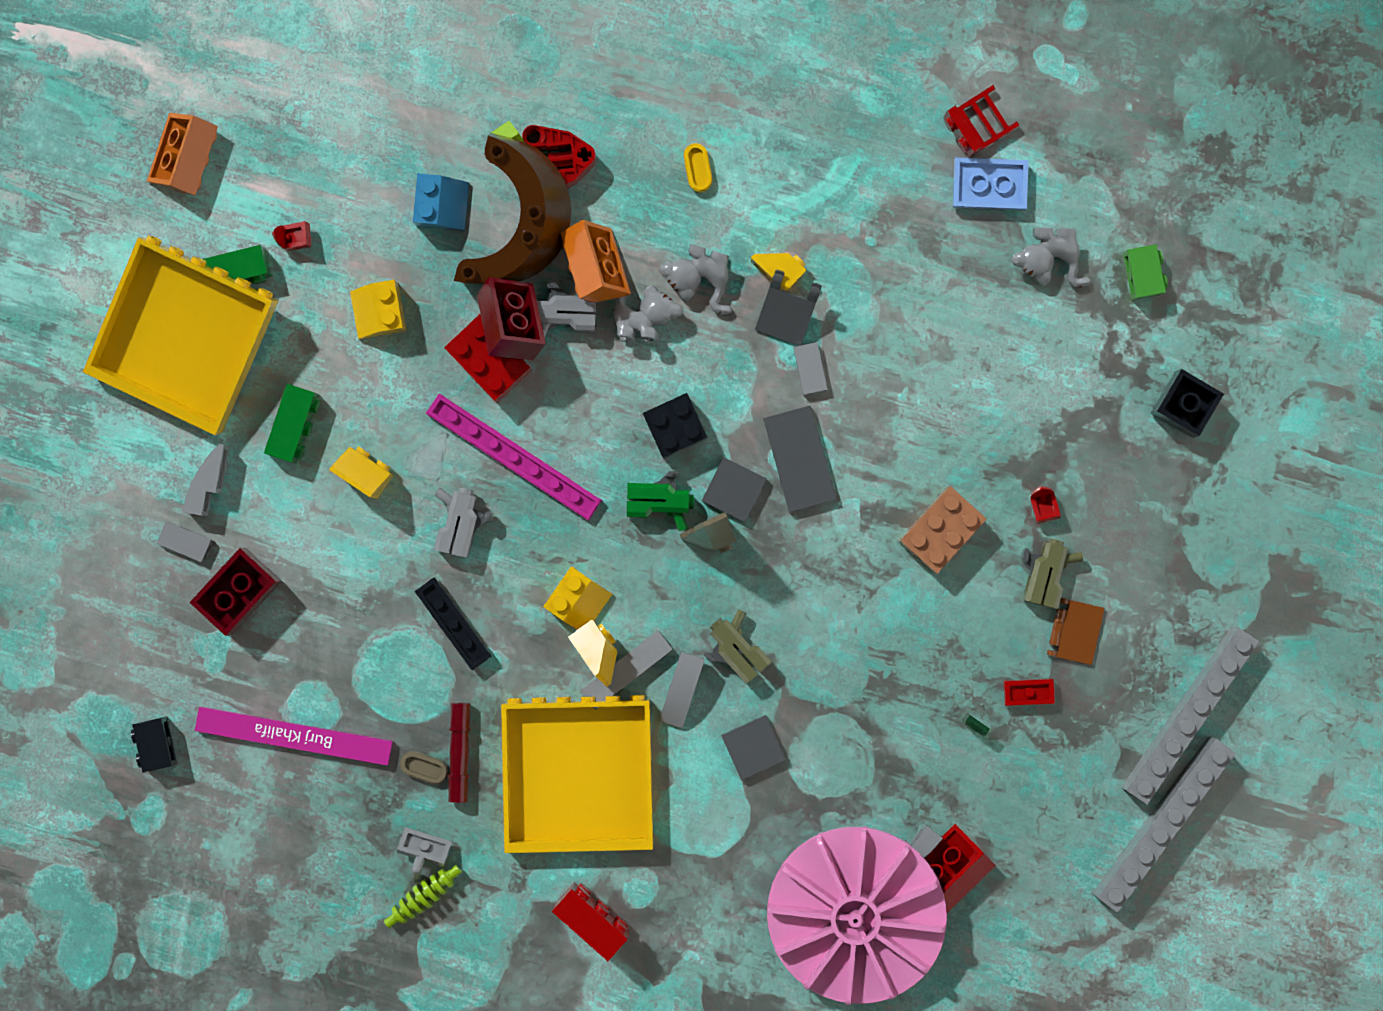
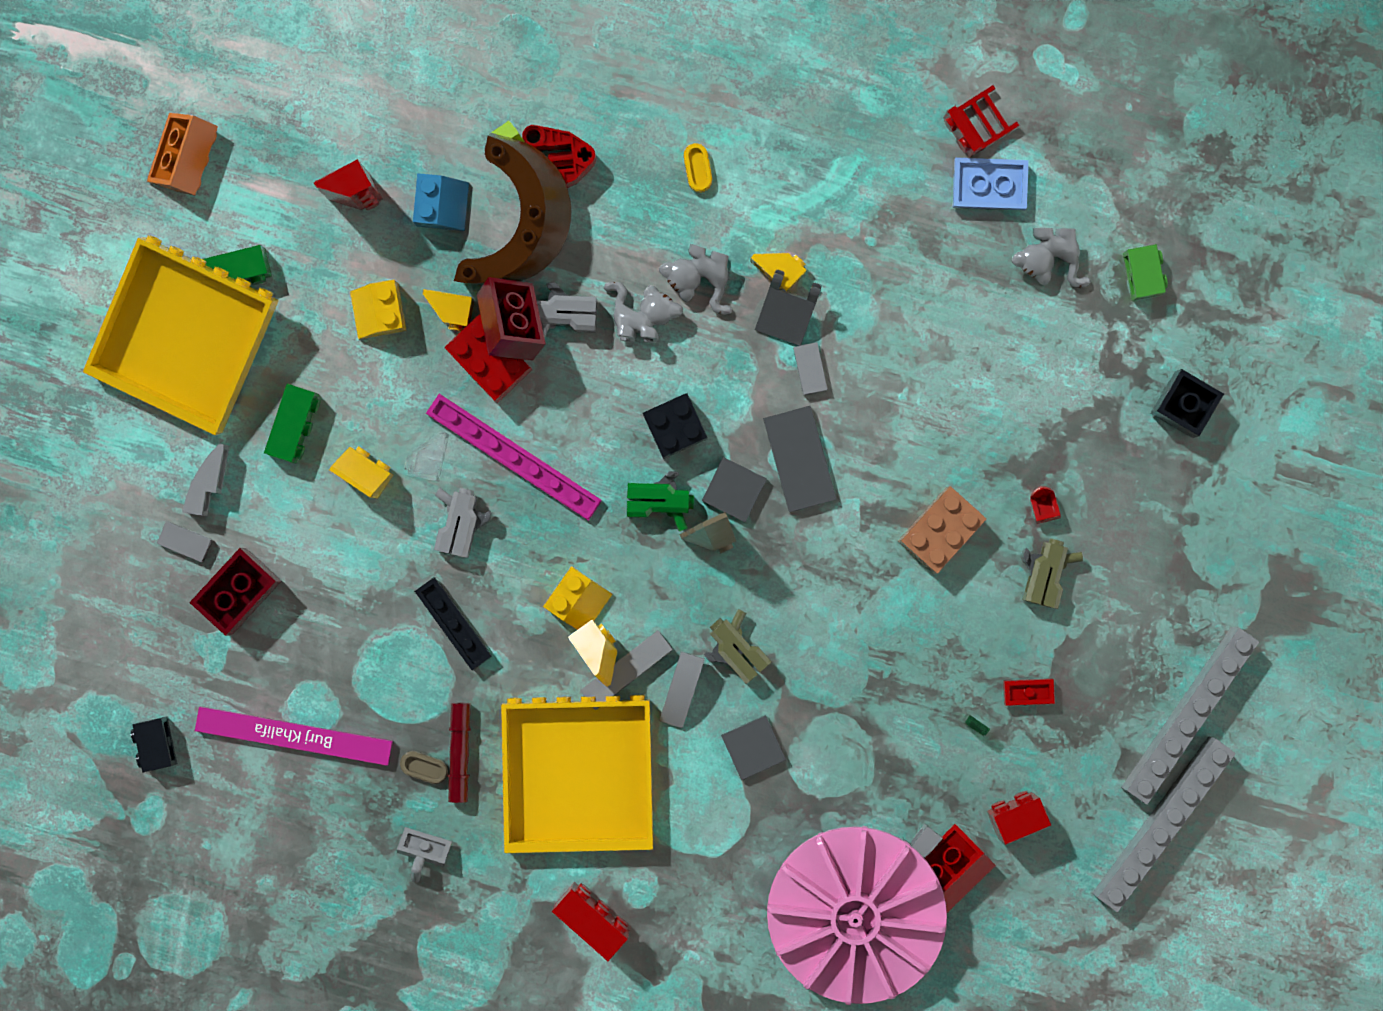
red plate [272,221,311,251] -> none
lime piece [384,865,462,928] -> none
orange slope [560,220,631,303] -> none
dark orange piece [1047,598,1105,665] -> none
none -> red slope [313,159,383,210]
none -> yellow slope [423,289,474,332]
none -> red brick [987,791,1051,845]

